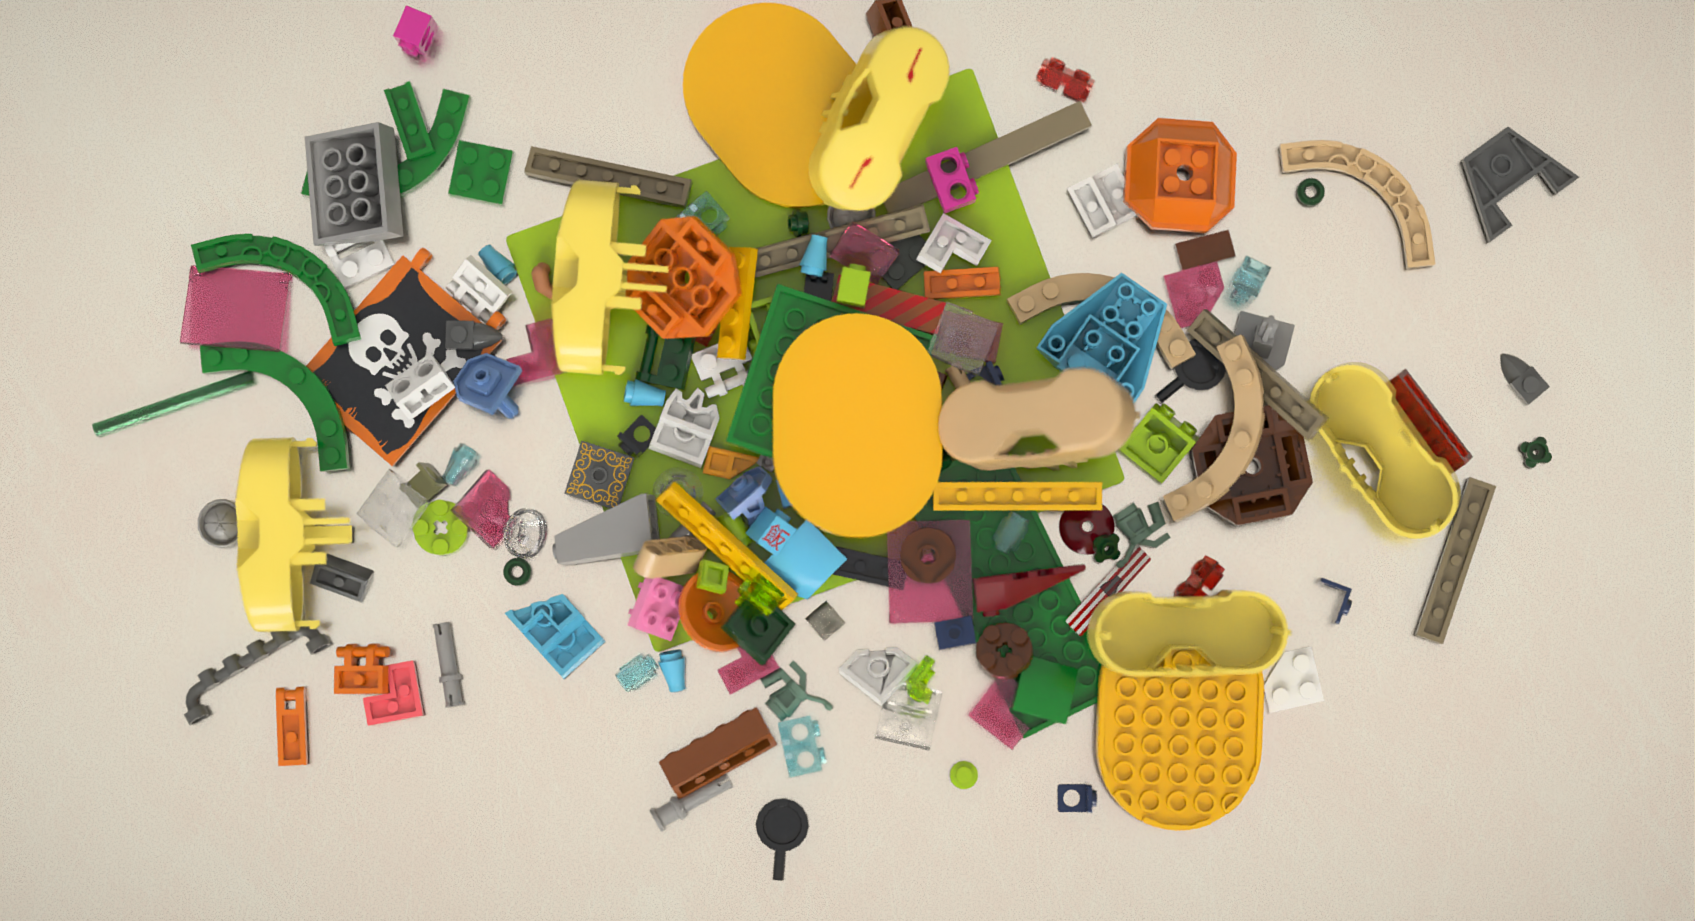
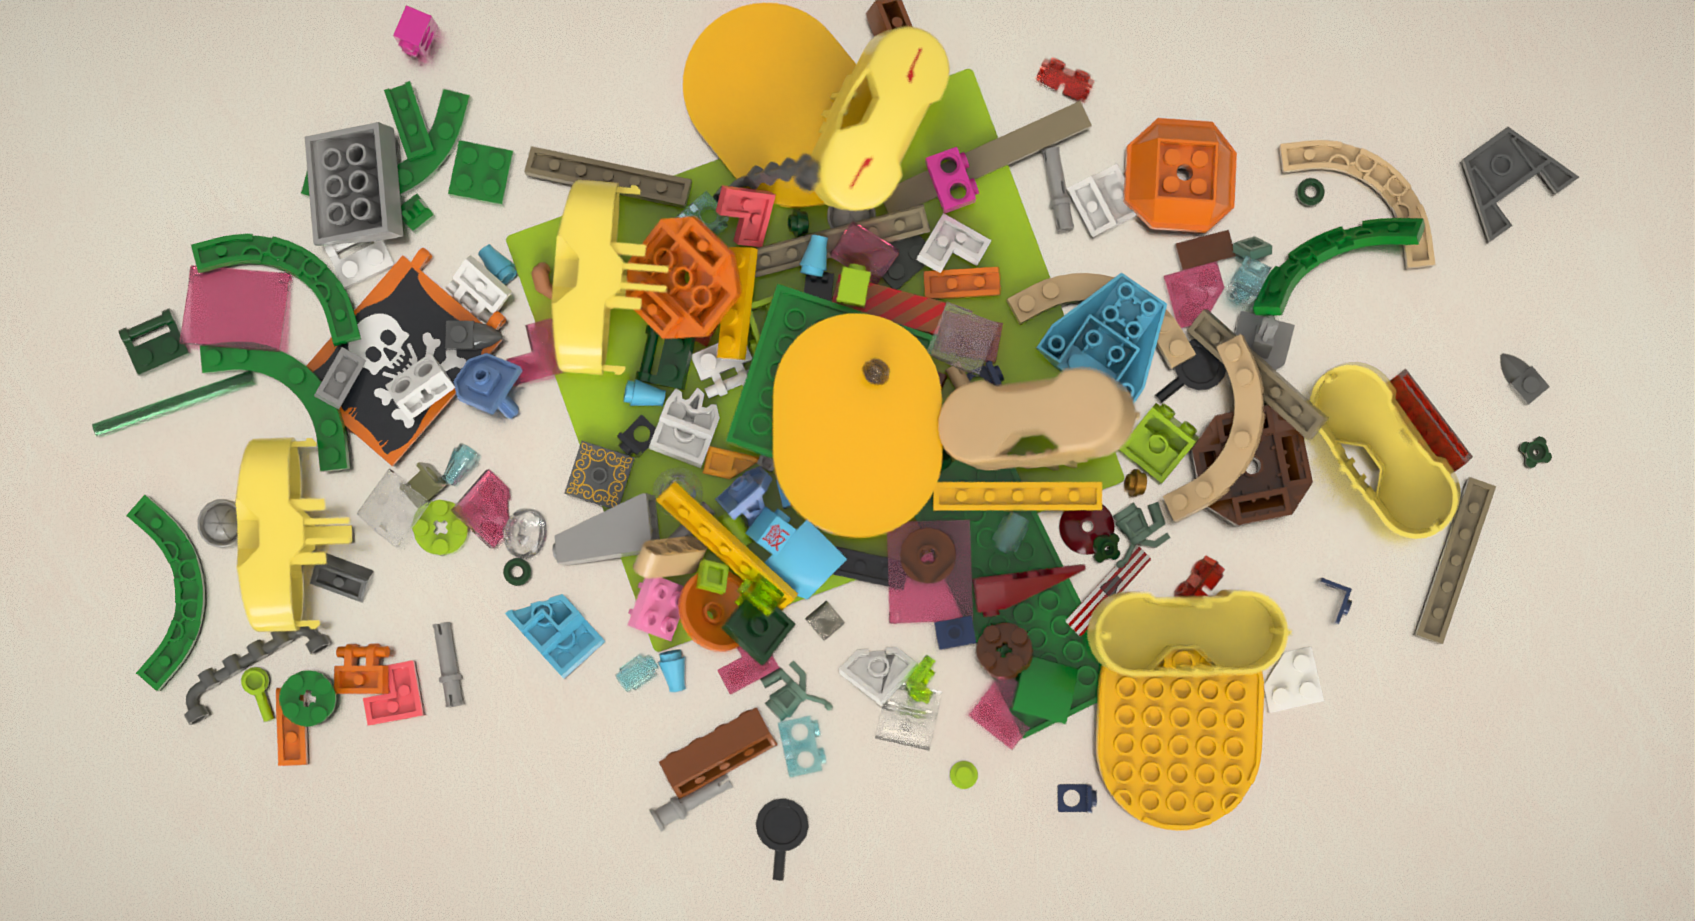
none -> dark green plate [118,308,191,376]
none -> green plate [126,494,205,691]
none -> lime plate [241,667,274,722]
none -> green plate [279,670,337,727]
none -> light grey plate [314,347,366,410]
none -> green tile [401,193,435,233]
none -> dark grey bar [713,154,820,203]
none -> coral plate [715,185,776,247]
none -> clear smoke plate [862,358,890,385]
none -> light grey pin [1042,147,1075,232]
none -> pearl gold plate [1125,469,1147,497]
none -> sand green tile [1233,236,1272,261]
none -> green plate [1253,218,1425,316]

